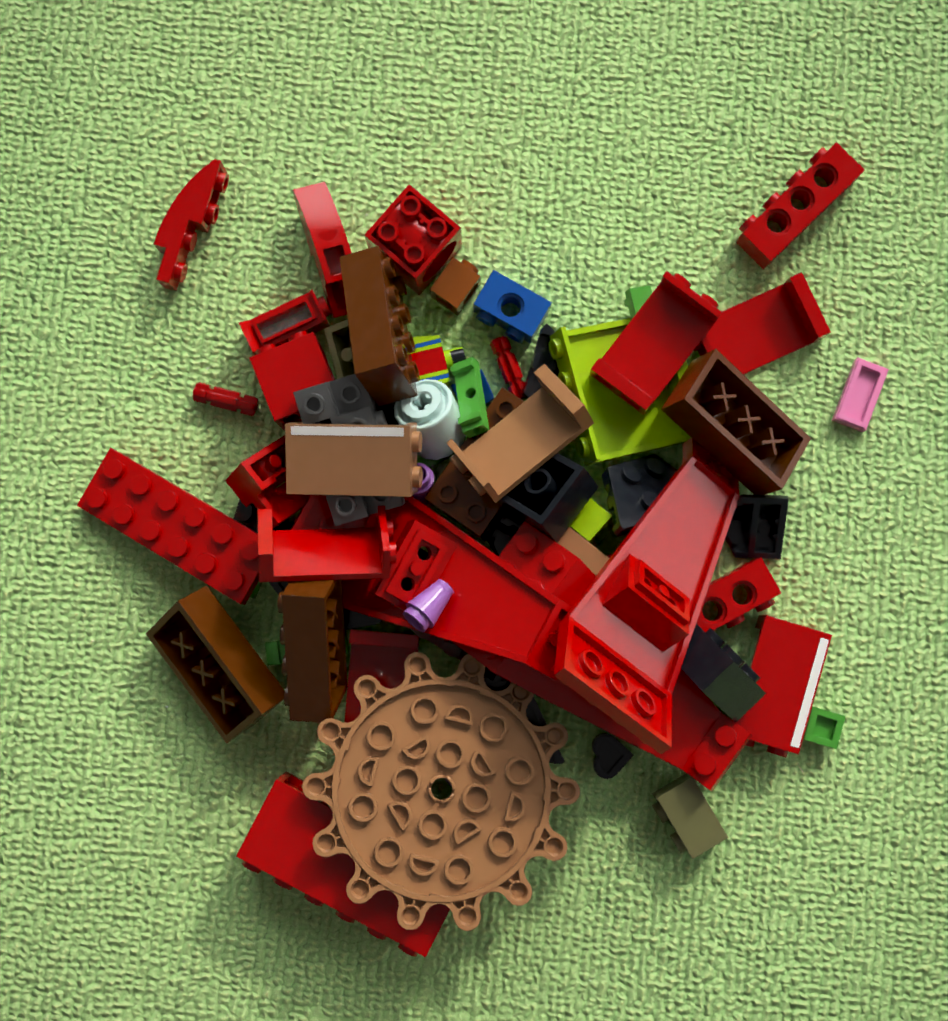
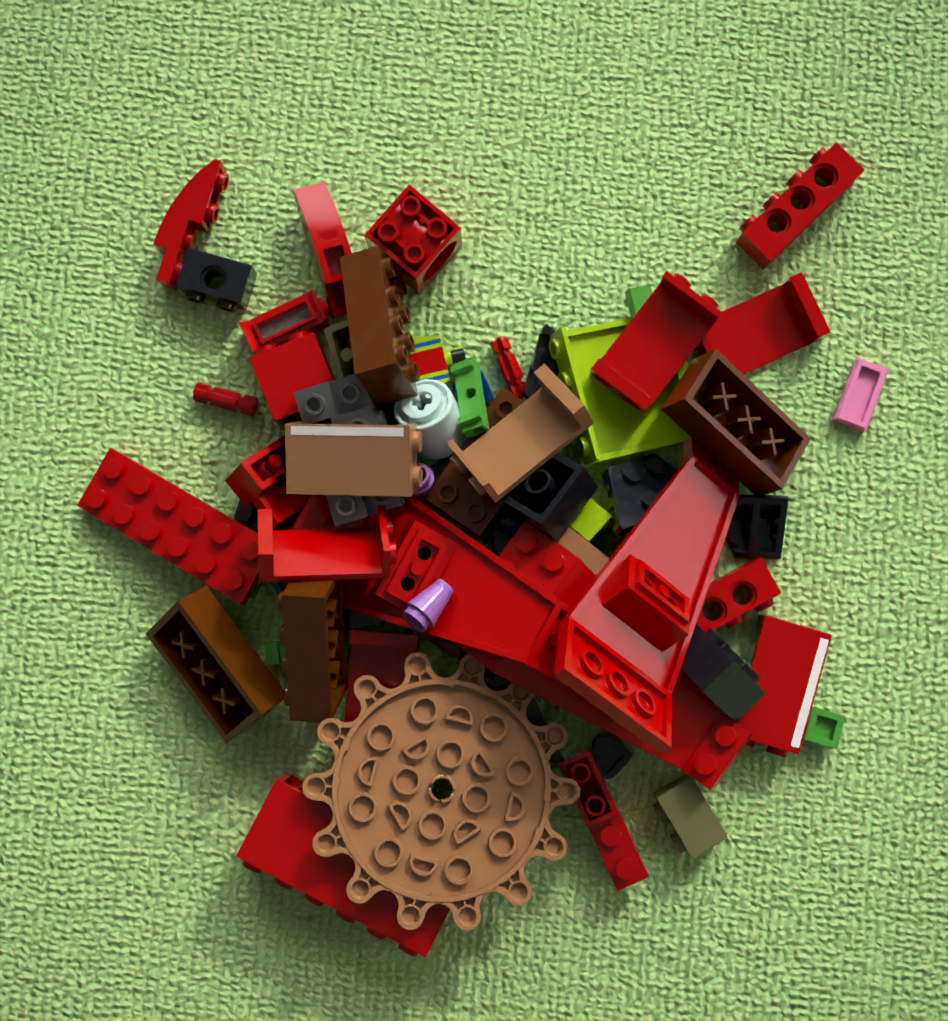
dark orange brick [430,257,481,316] -> none
blue brick [473,270,552,344] -> none
none -> black brick [176,248,257,313]
none -> red slope [558,749,649,891]

